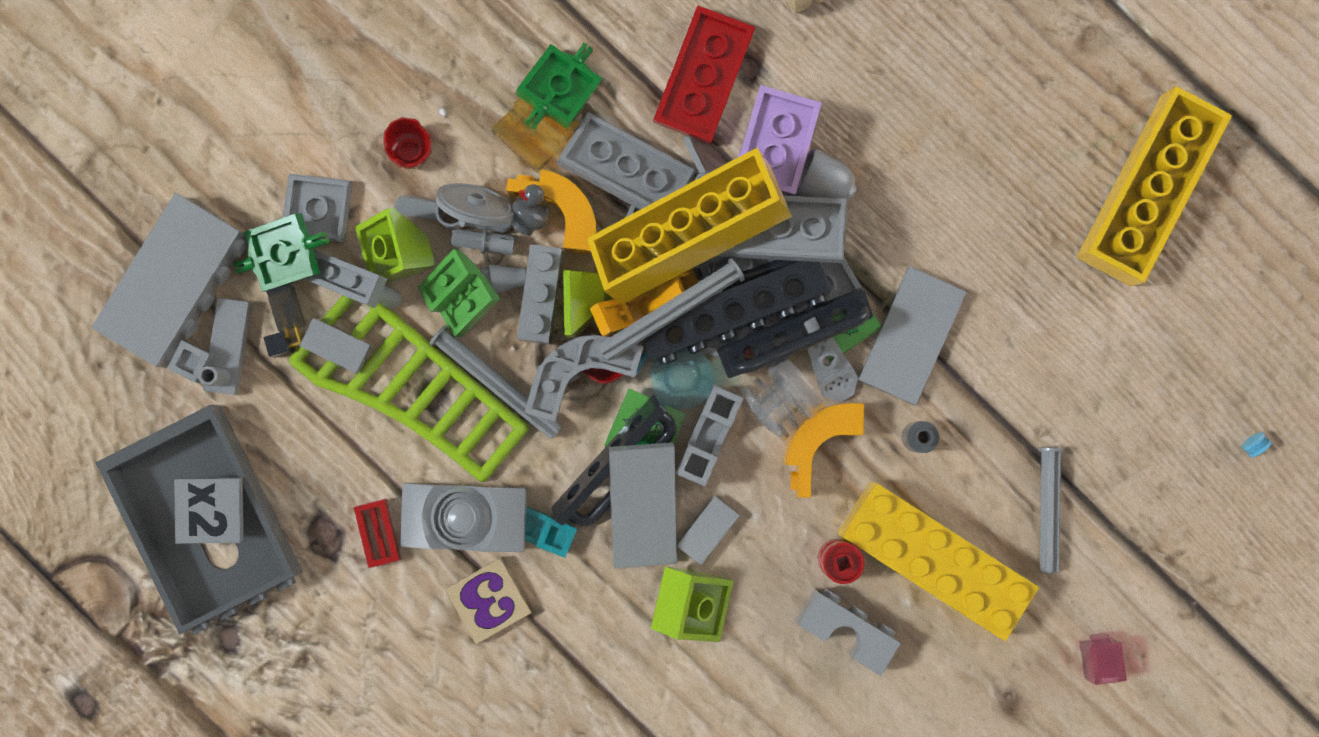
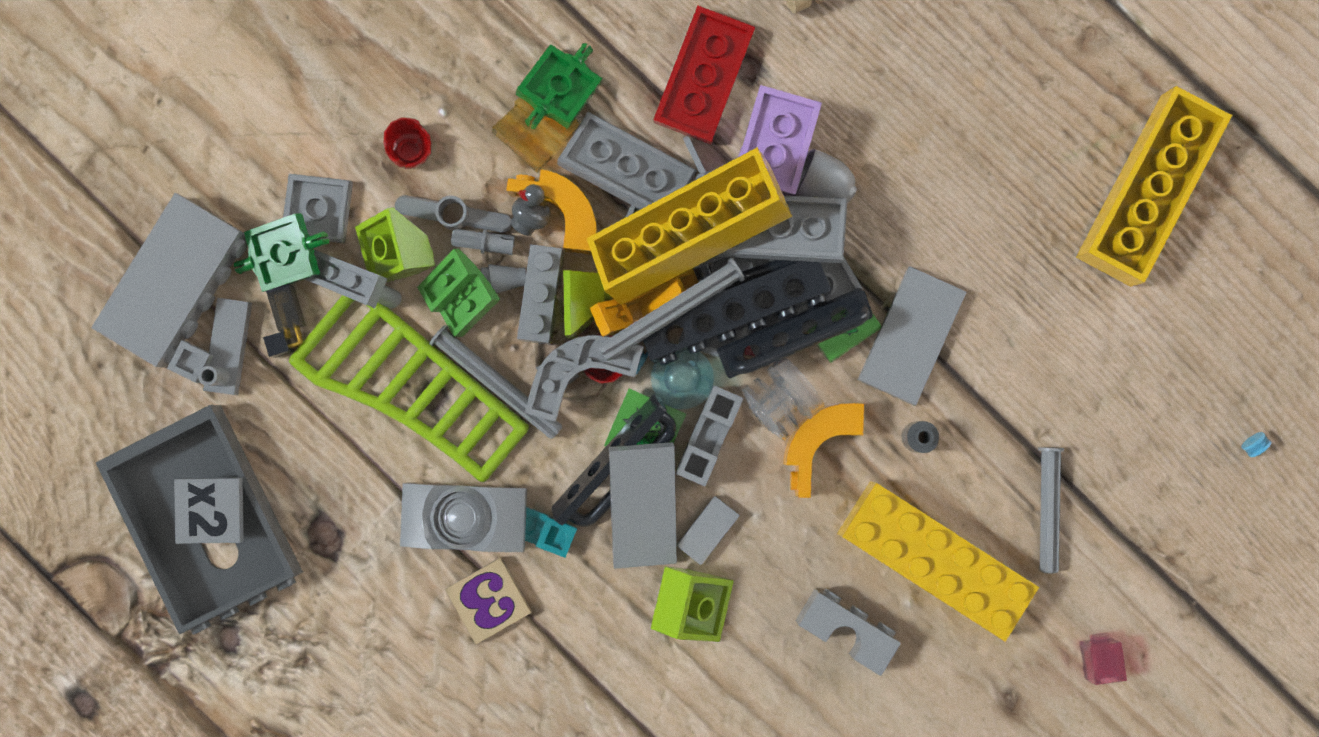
light grey tile [299,318,372,374] -> none
red tile [353,499,401,568] -> none
light grey shield [436,183,514,227] -> none
light grey piece [804,317,859,402] -> none
red wheel [817,538,865,584] -> none

